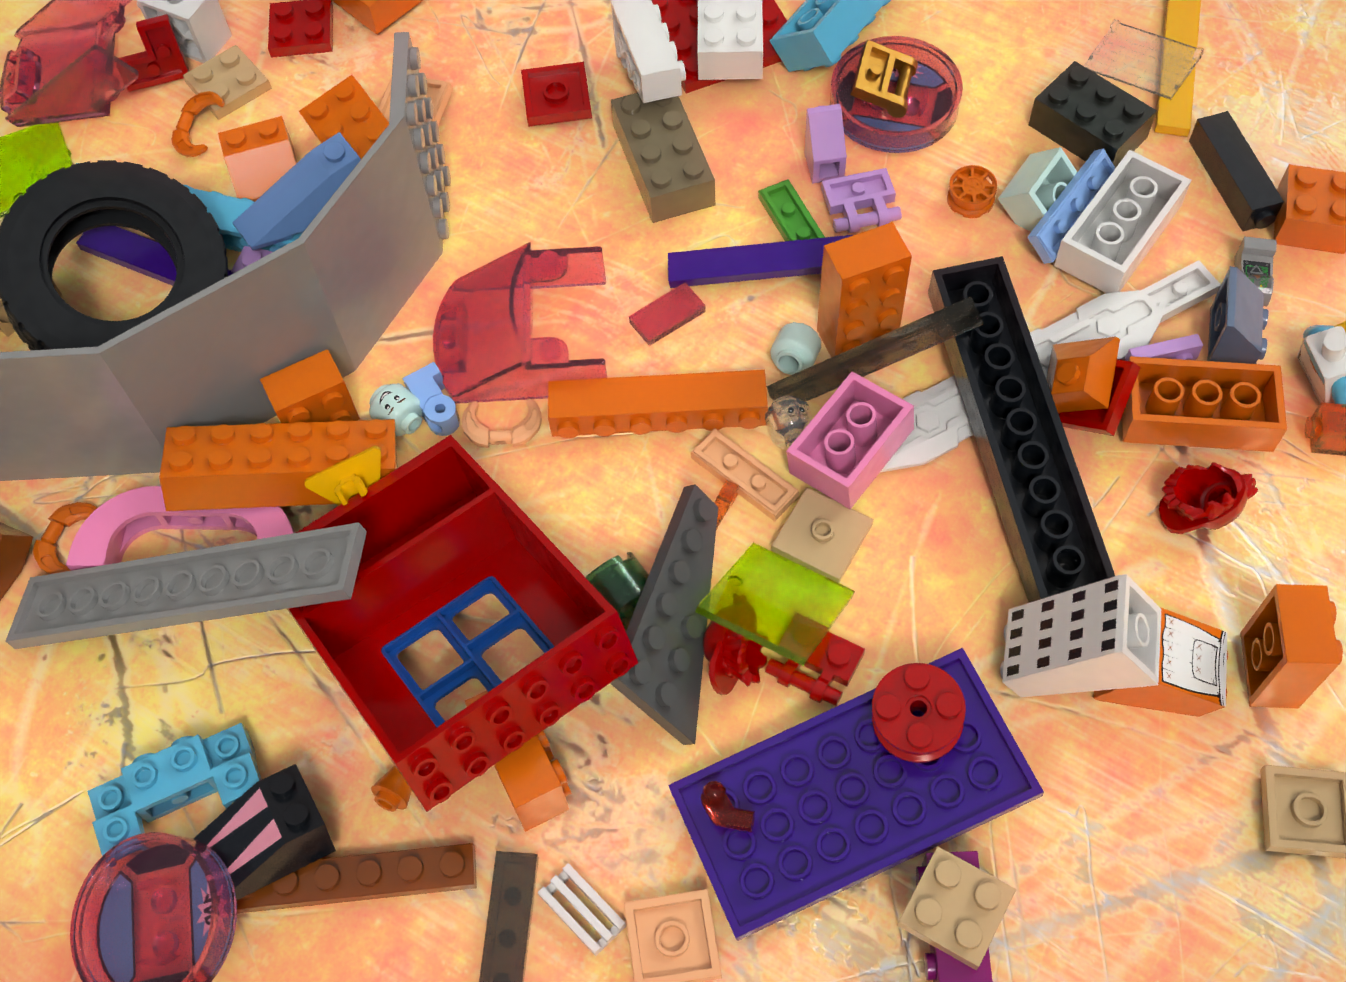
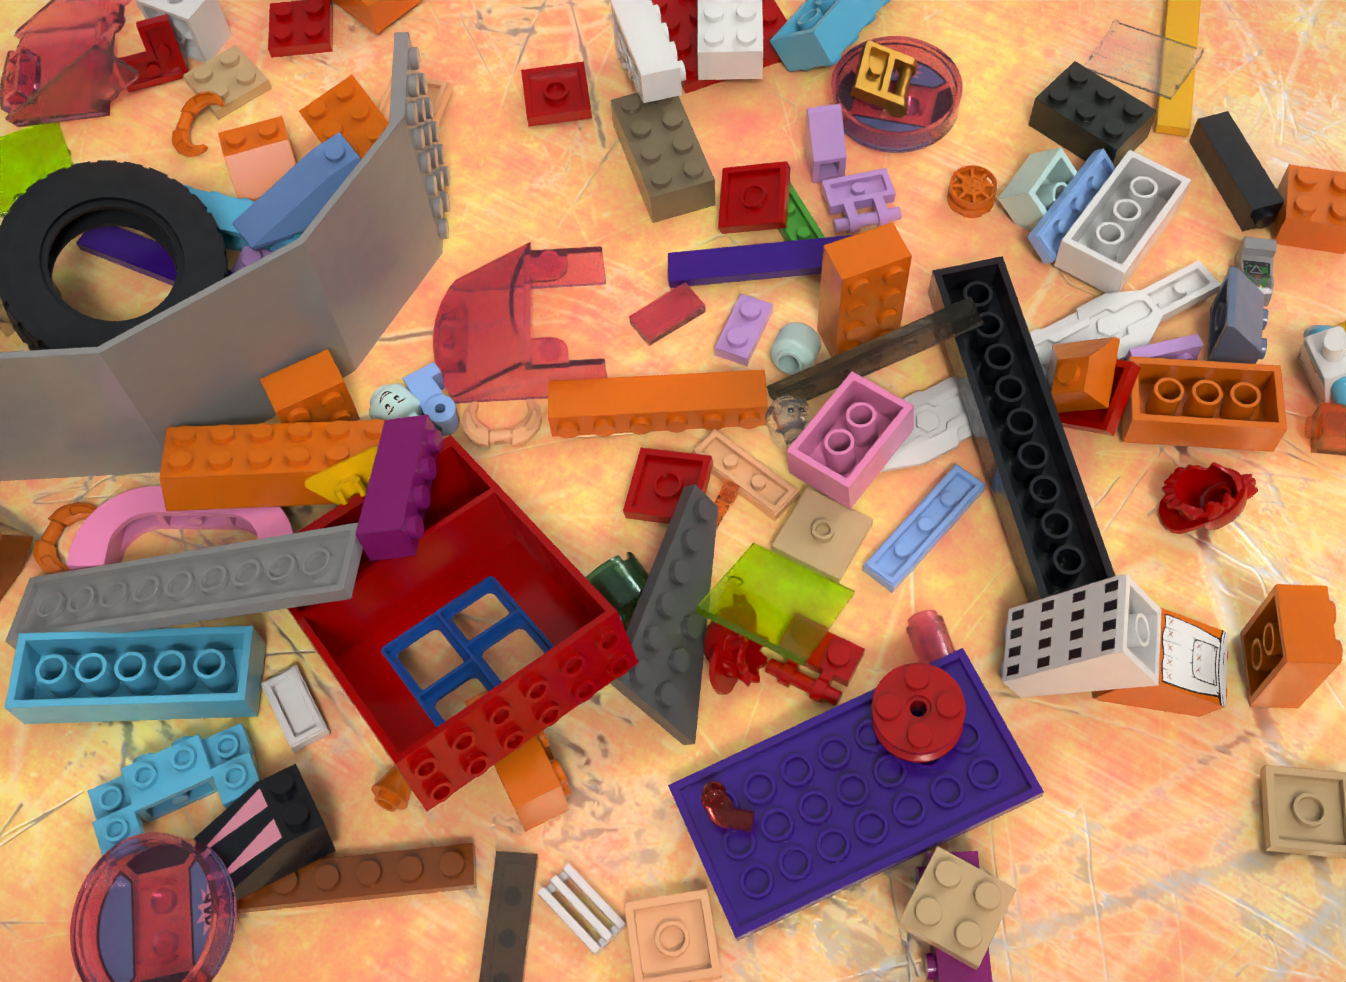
none -> medium azure brick [5,626,266,724]
none -> white tile [261,665,331,753]
none -> magenta brick [355,414,443,561]
none -> red plate [623,447,714,524]
none -> lavender plate [715,294,773,366]
none -> red plate [718,161,791,234]
none -> light blue tile [862,464,986,593]
none -> clear pink head [906,610,955,664]

